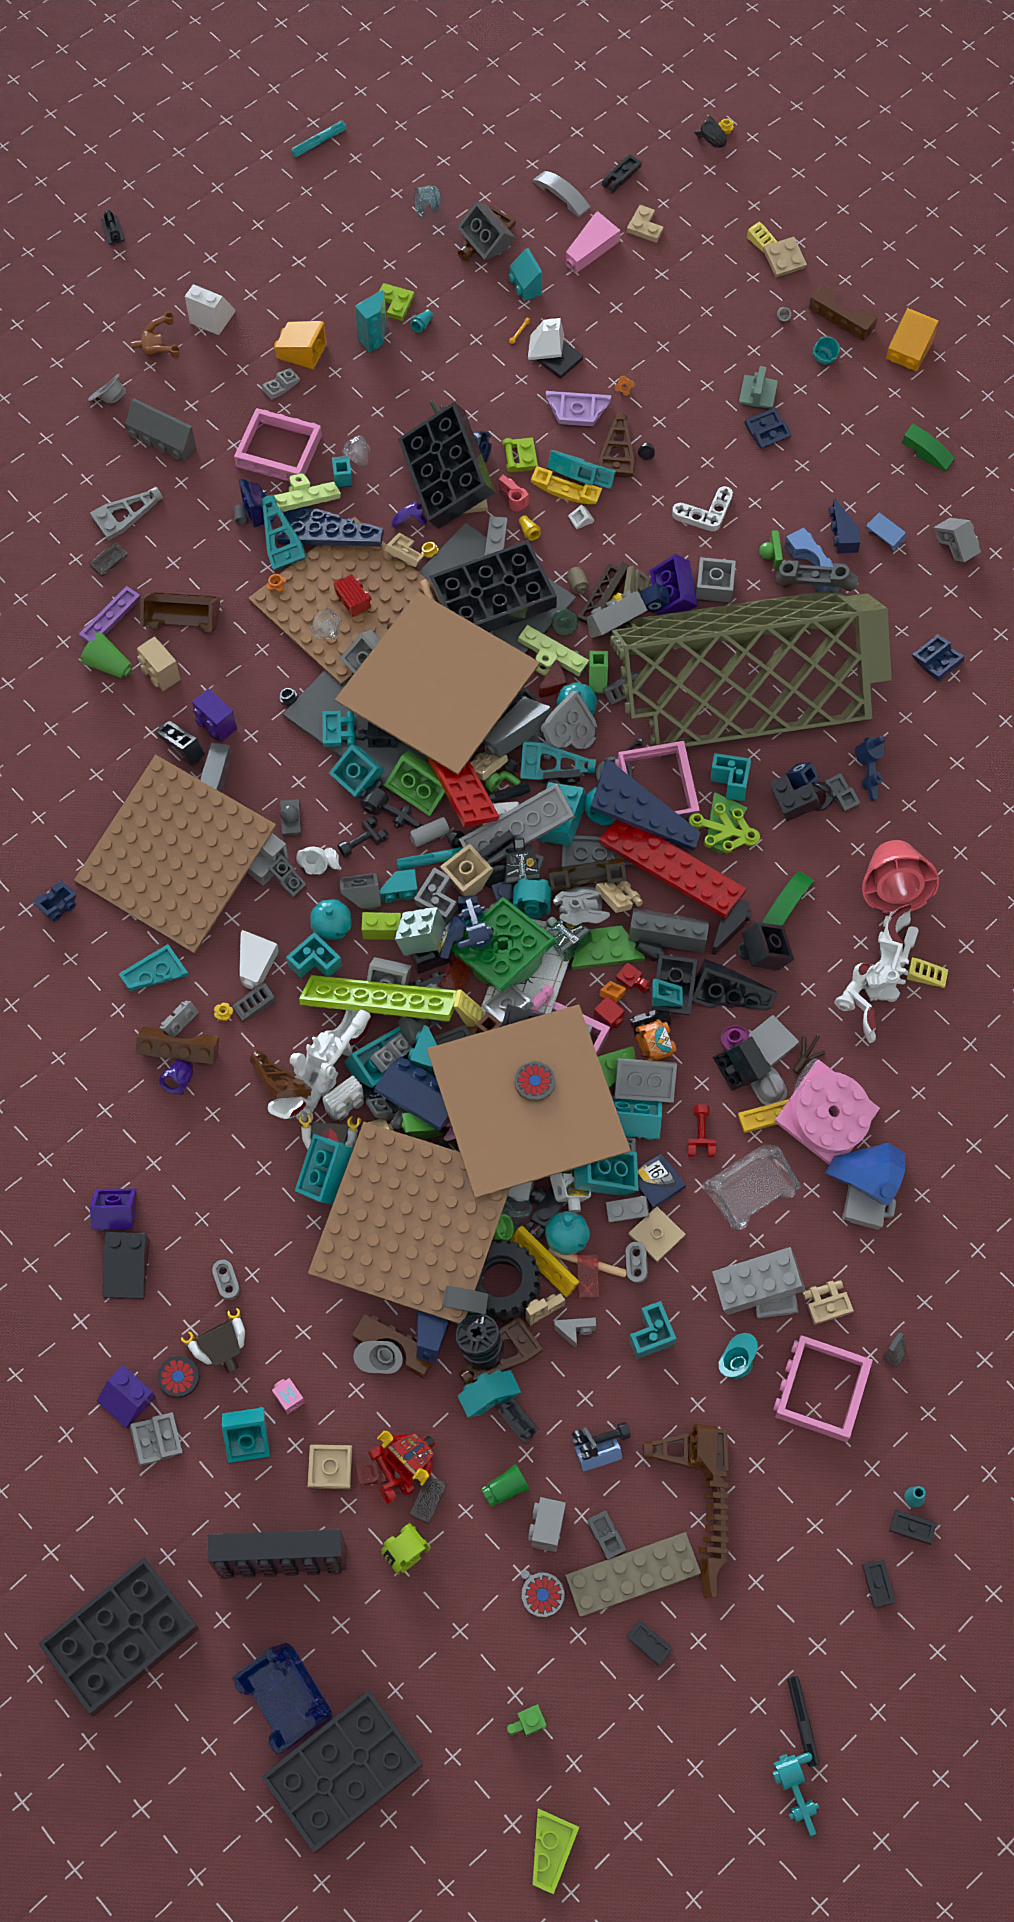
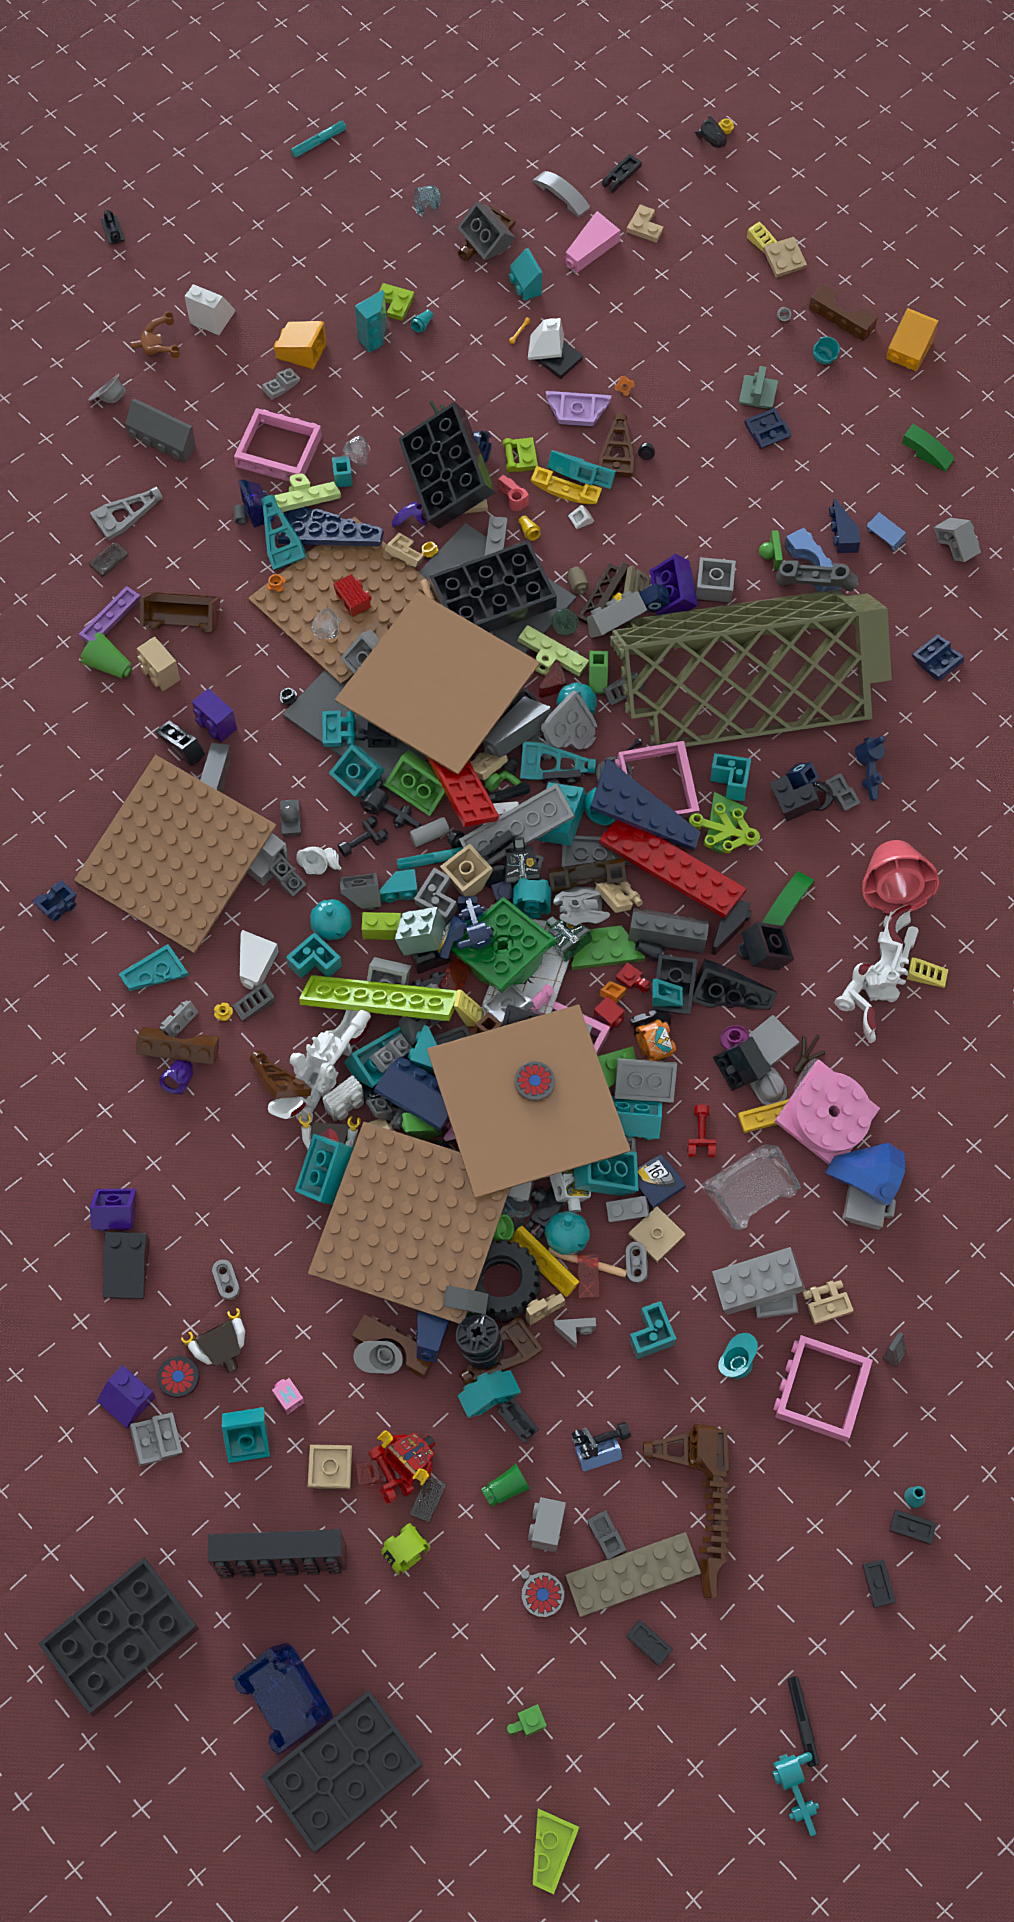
white beam [672,486,733,531] -> none

